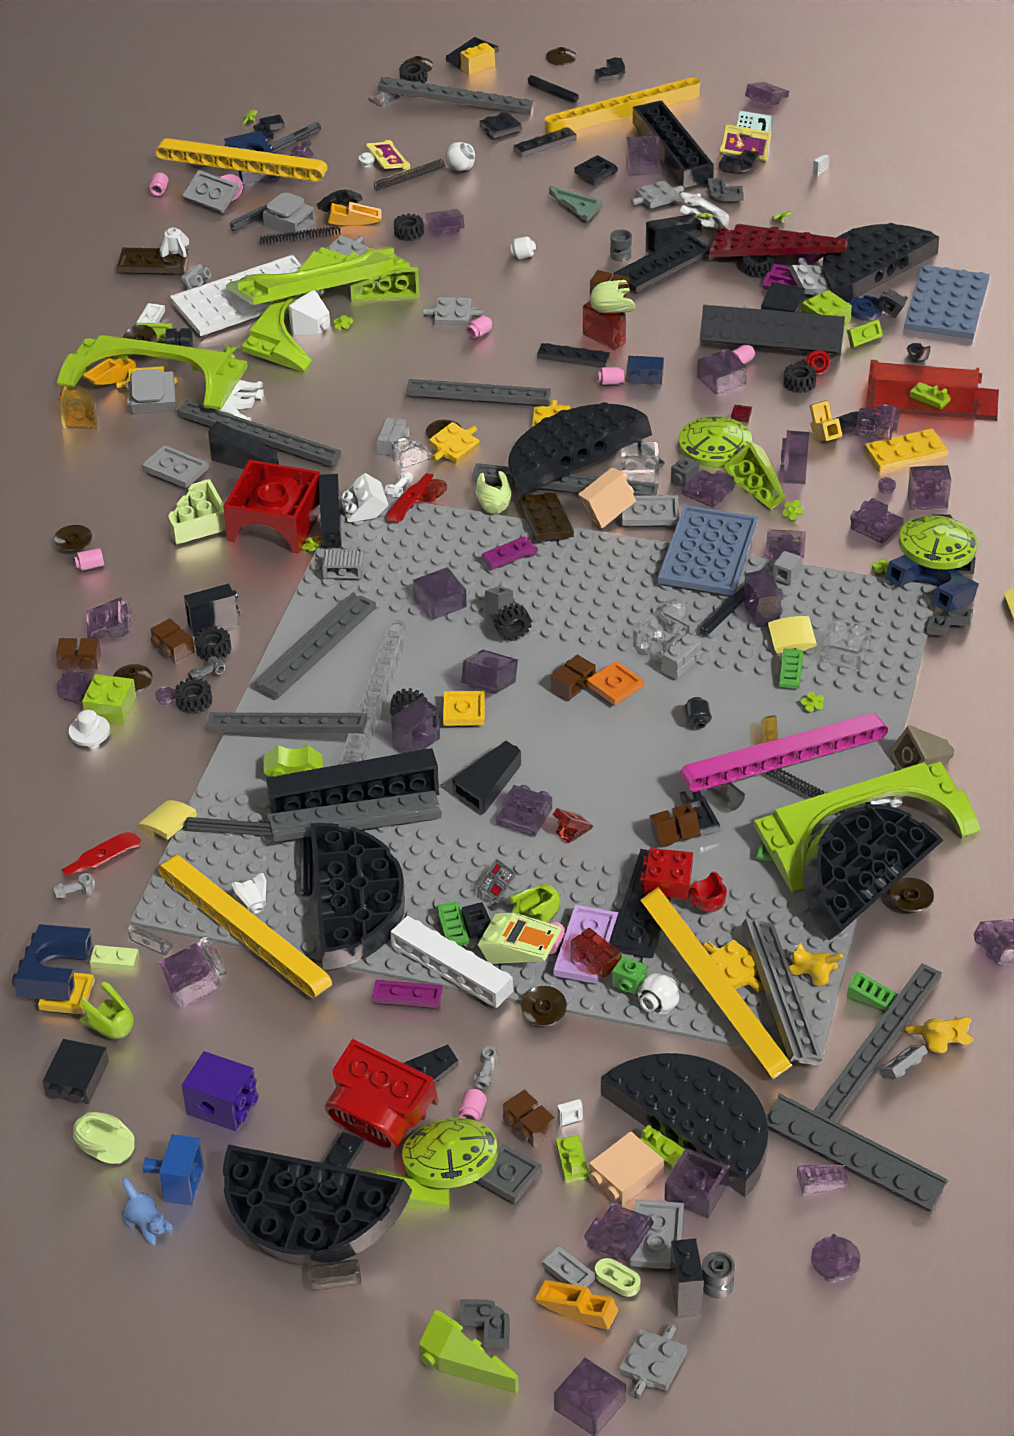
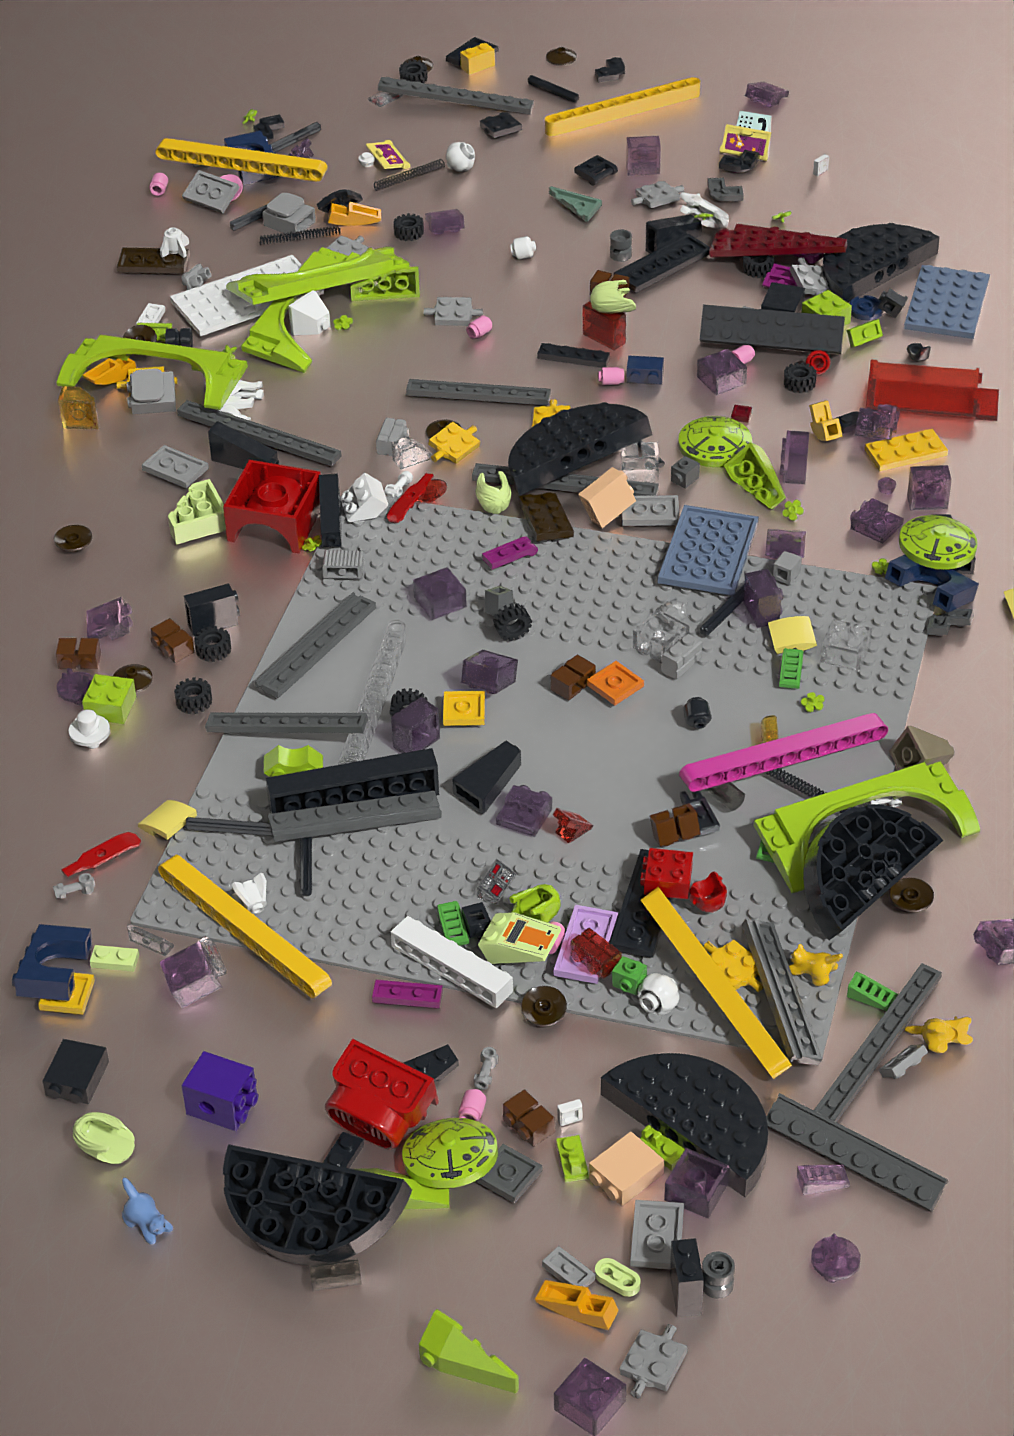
bright pink brick [74,548,104,571] -> none
lime hair [80,982,134,1040] -> none
blue brick [142,1134,204,1206] -> none
clear purple plate [155,687,175,705] -> none
dark grey bar [188,656,226,680] -> none
black brick [310,823,405,970] -> none
dark grey plate [459,1299,510,1349] -> none
black plate [513,127,577,158] -> none
clear purple plate [584,1204,654,1262] -> none
black brick [632,100,714,188] -> none
clear purple plate [682,469,735,508] -> none
lime plate [910,382,951,409] -> none

